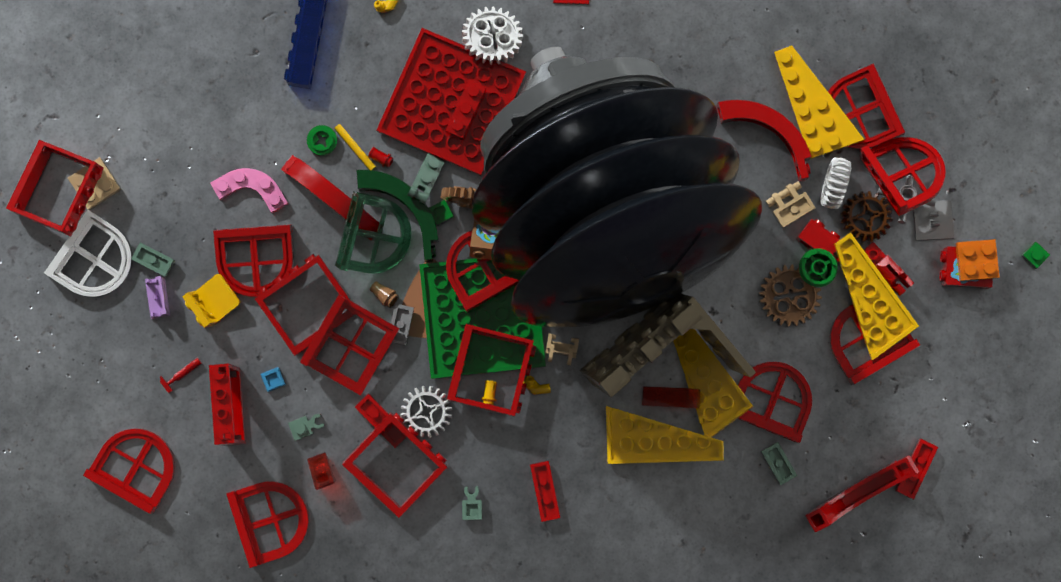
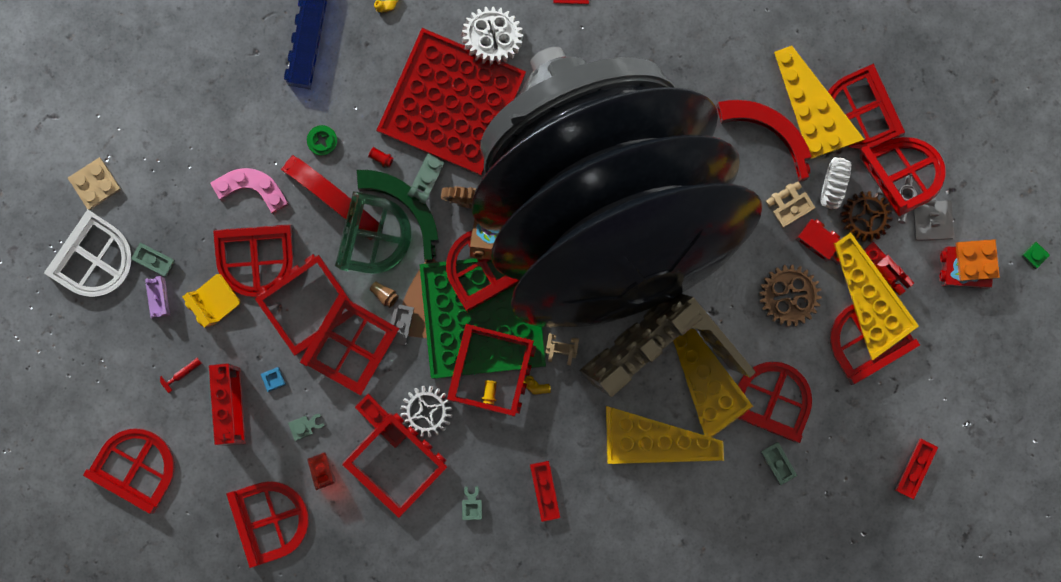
red window [6,140,104,237] -> none
yellow bar [334,124,376,170] -> none
green plate [429,200,454,226] -> none
red plate [445,79,487,139] -> none
clear red plate [642,386,700,409] -> none
green cone [799,248,838,287] -> none
red arch [805,455,919,532] -> none

